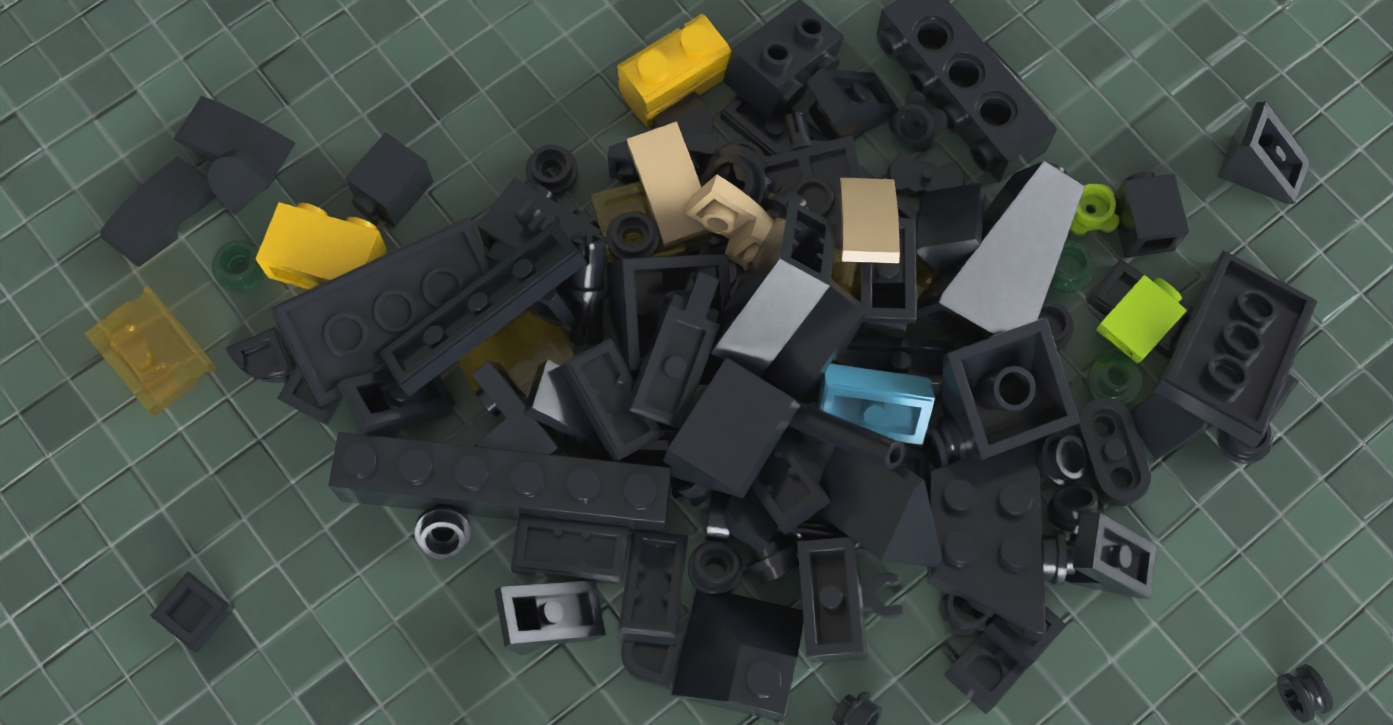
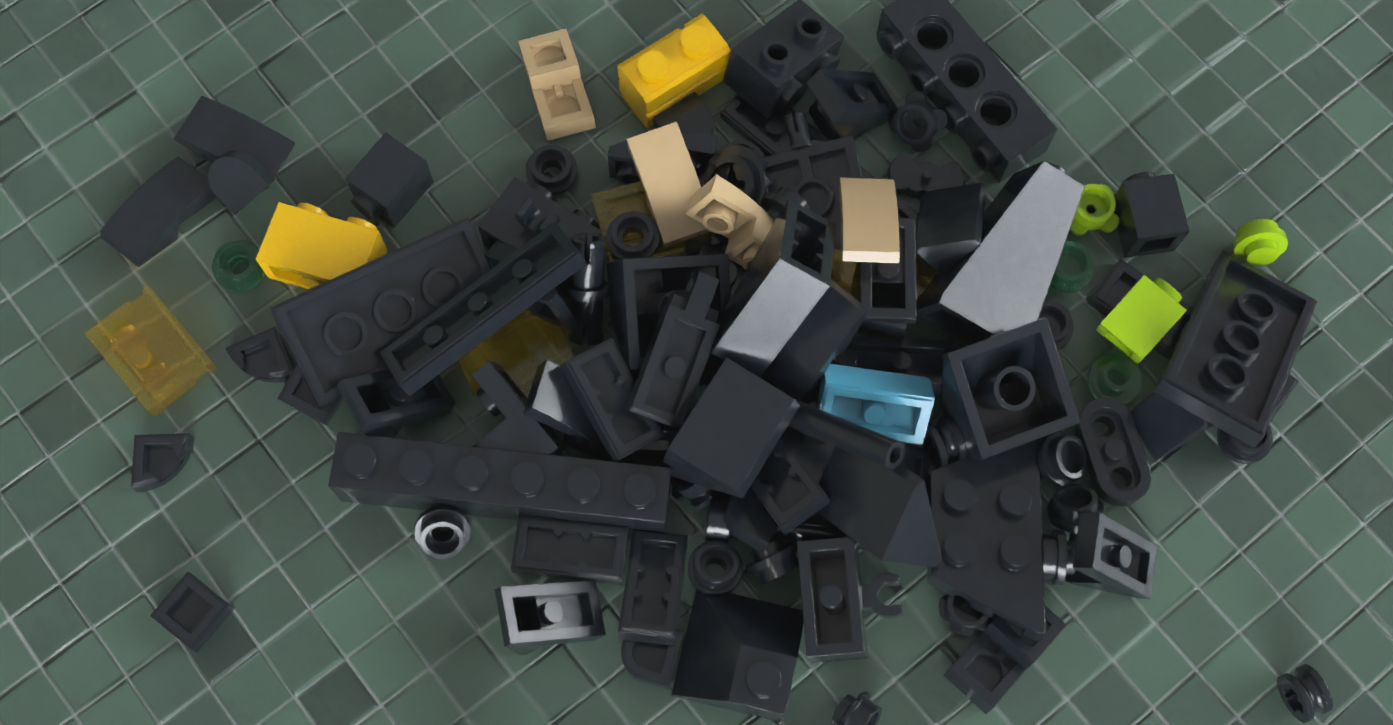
black slope [1217,102,1310,204] -> none
none -> black tile [131,433,194,492]
none -> tan slope [518,29,596,141]
none -> lime plate [1233,219,1288,266]

